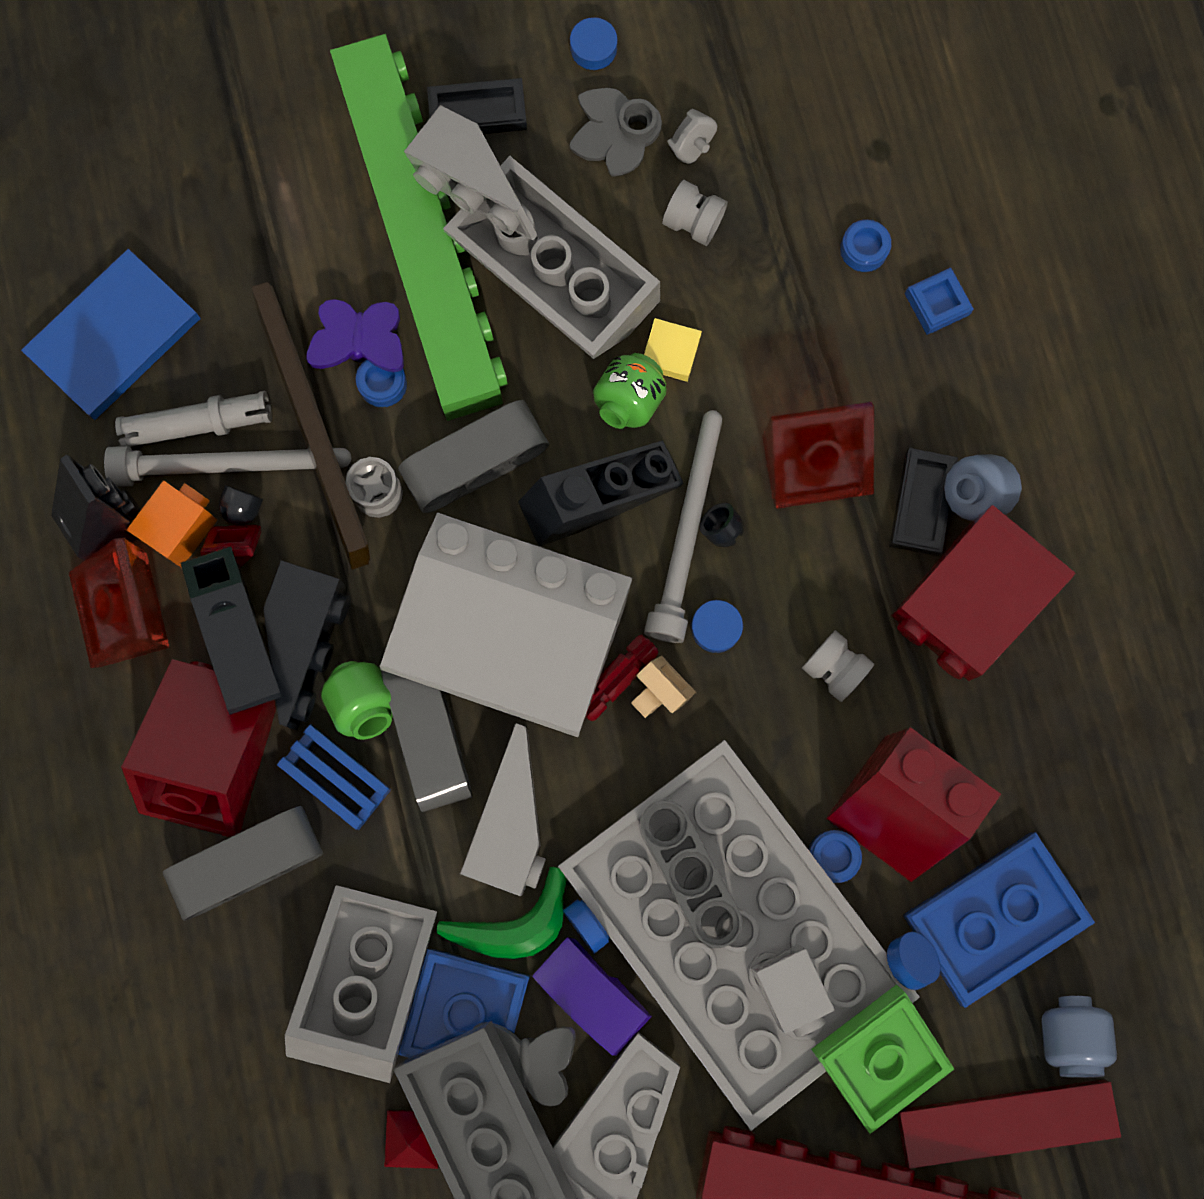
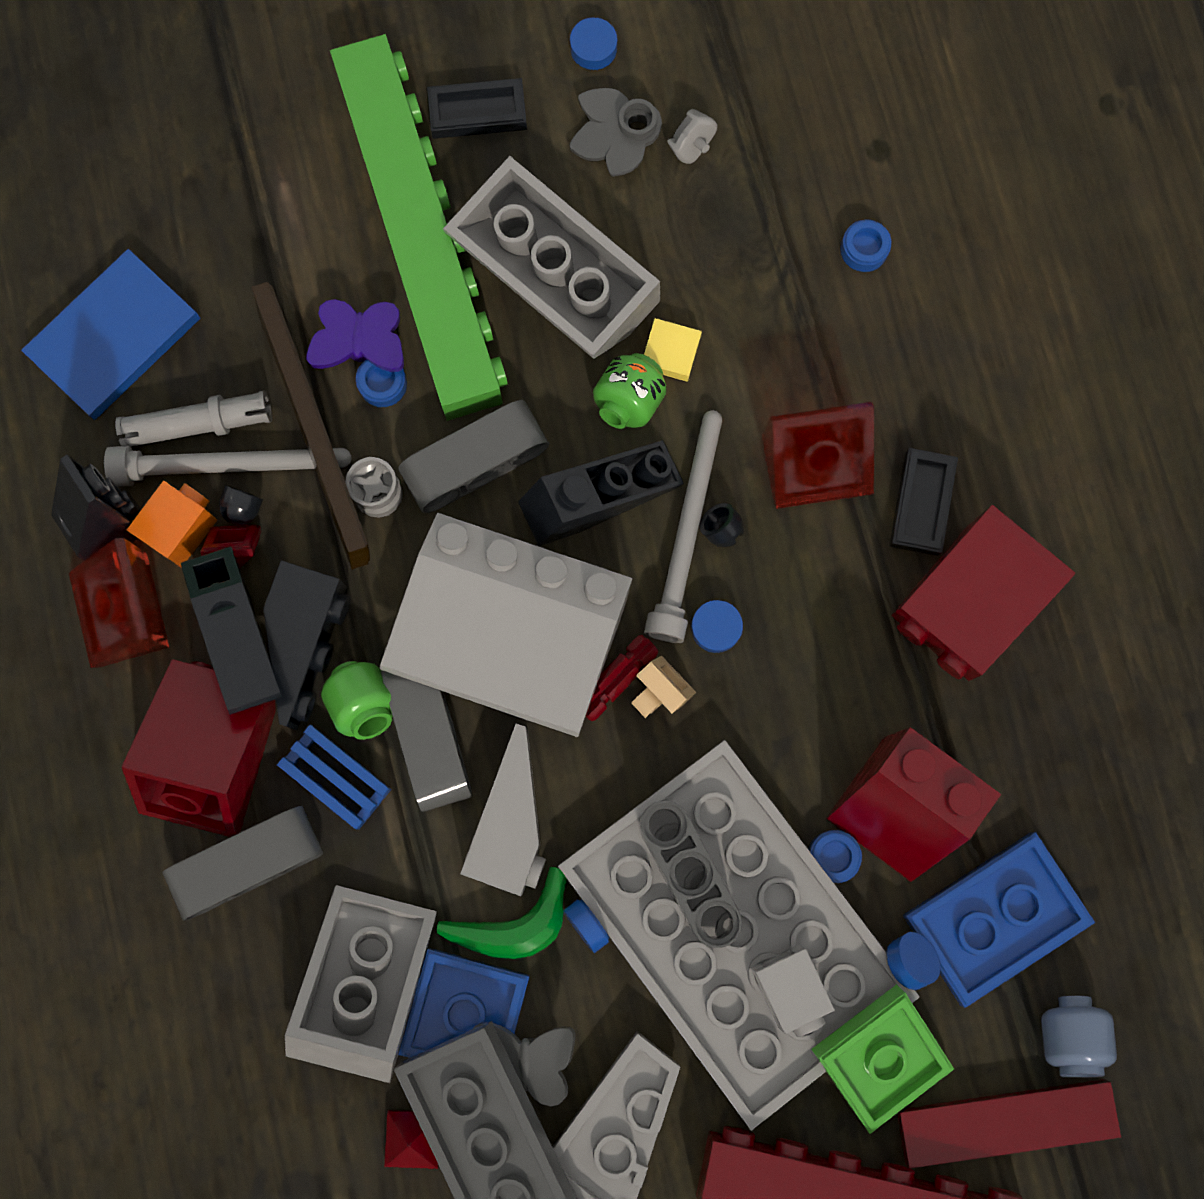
light grey slope [404,105,537,241] -> none
dark purple slope [532,937,652,1056] -> none
light grey wheel [662,180,728,246] -> none
light grey wheel [802,630,874,702] -> none
blue tile [905,268,974,335] -> none
sand blue head [944,454,1022,521] -> none

